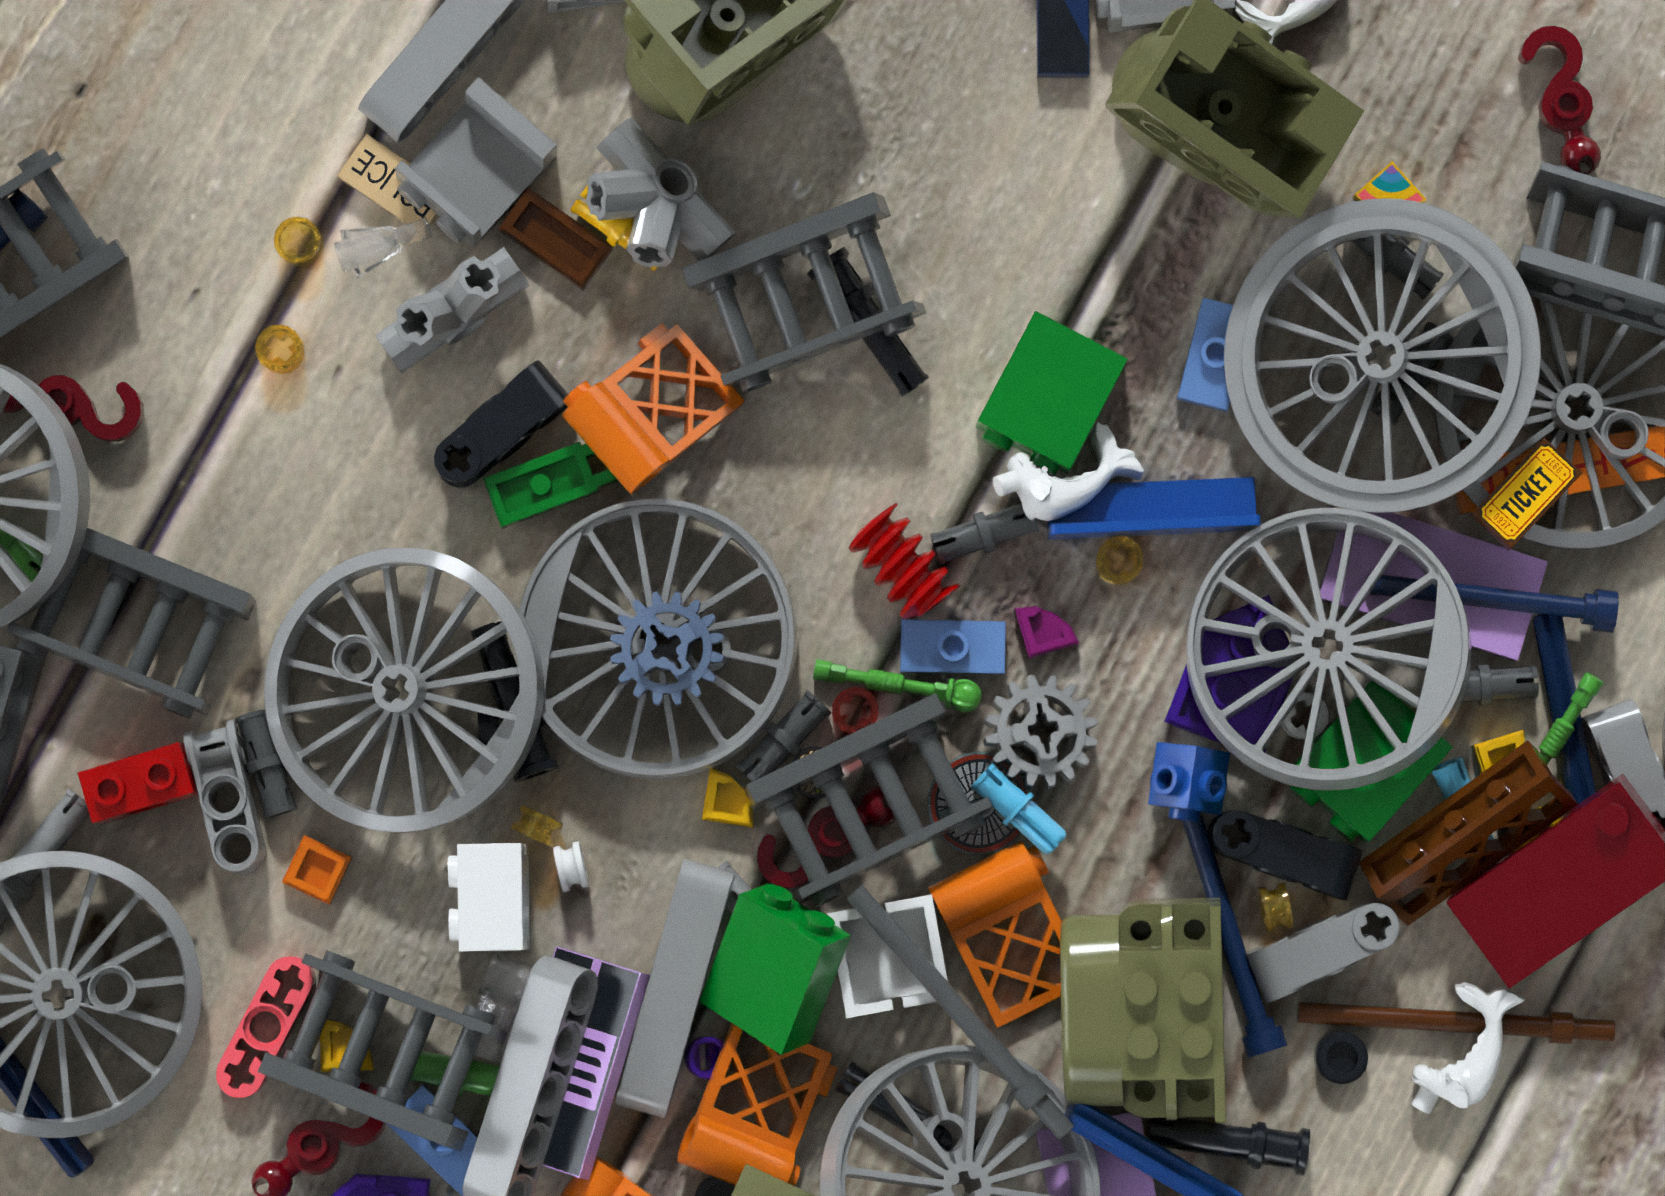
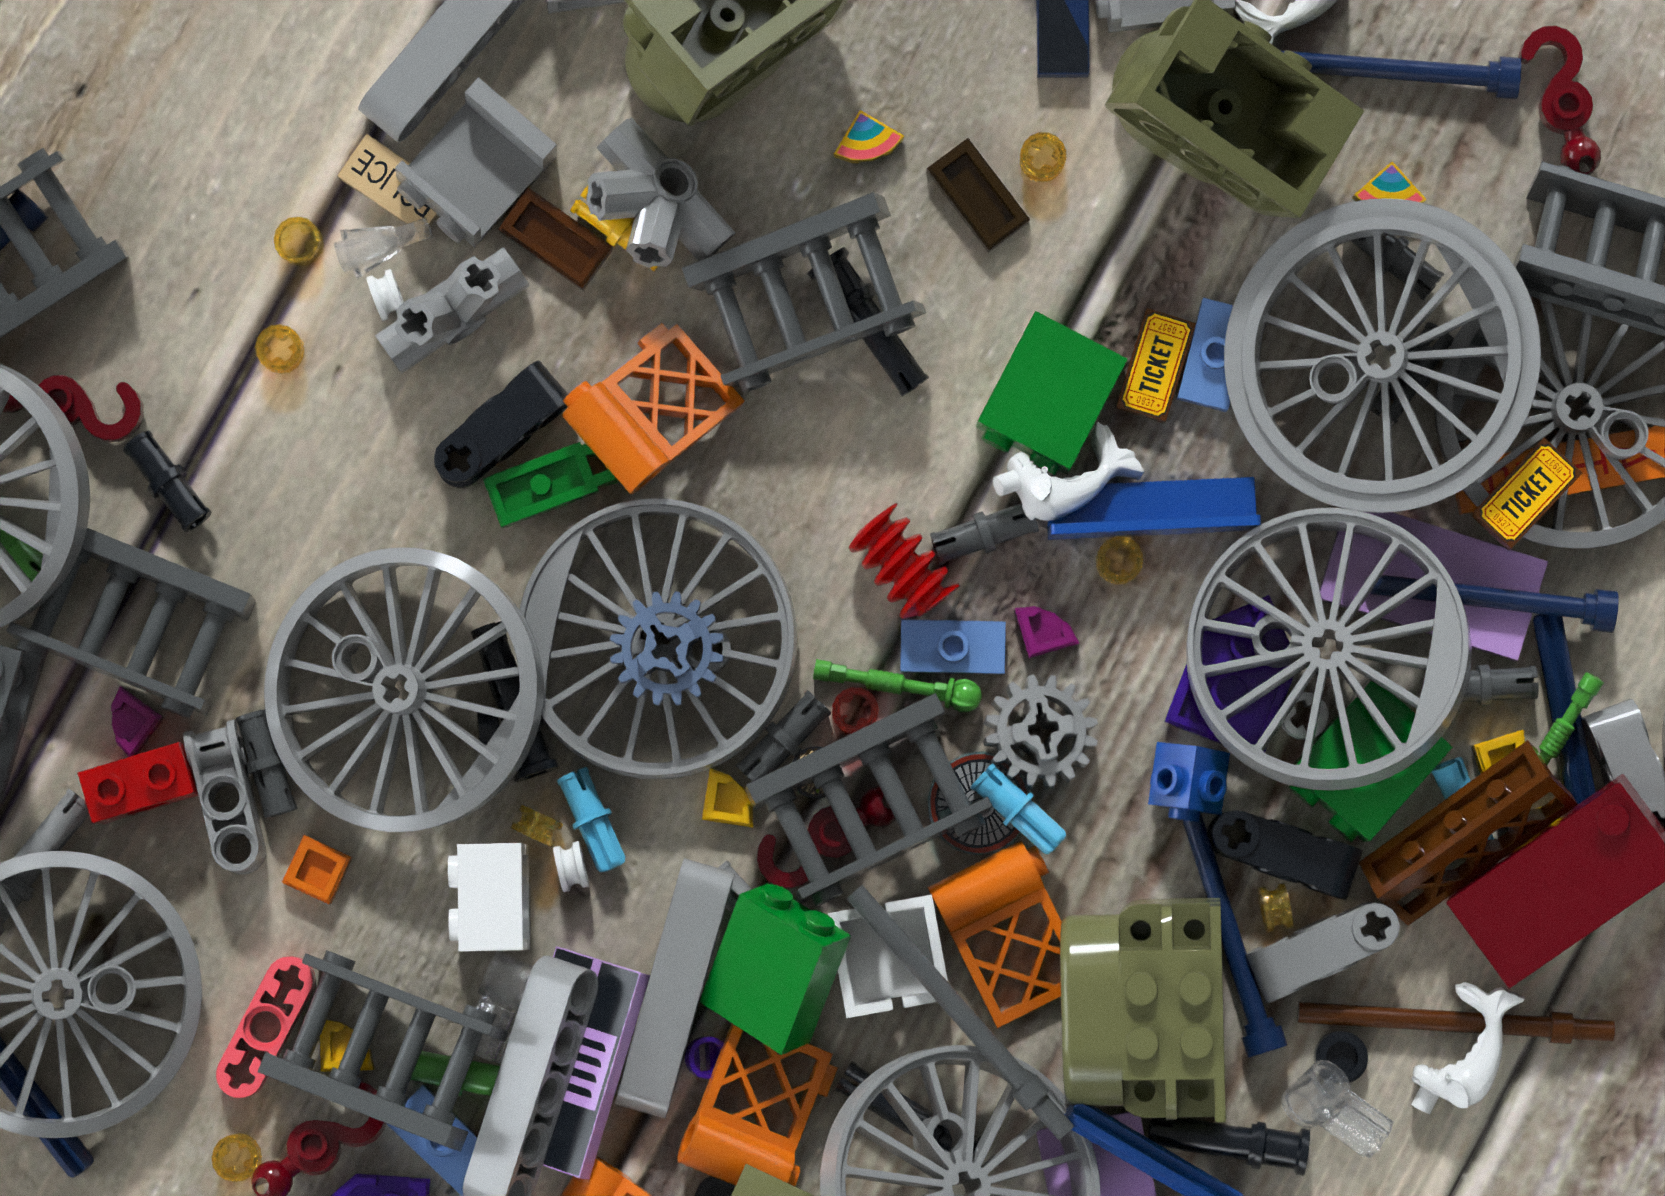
none -> magenta tile [111,686,165,757]
none -> black pin [123,430,212,532]
none -> clear yellow bush [211,1133,262,1182]
none -> white bush [366,269,404,321]
none -> medium azure axle [557,767,625,872]
none -> tile [834,110,904,164]
none -> dark brown tile [926,138,1030,253]
none -> clear yellow bush [1019,132,1066,182]
none -> tile [1115,308,1196,424]
none -> clear piece [1281,1060,1394,1158]
none -> dark blue piece [1282,51,1521,99]

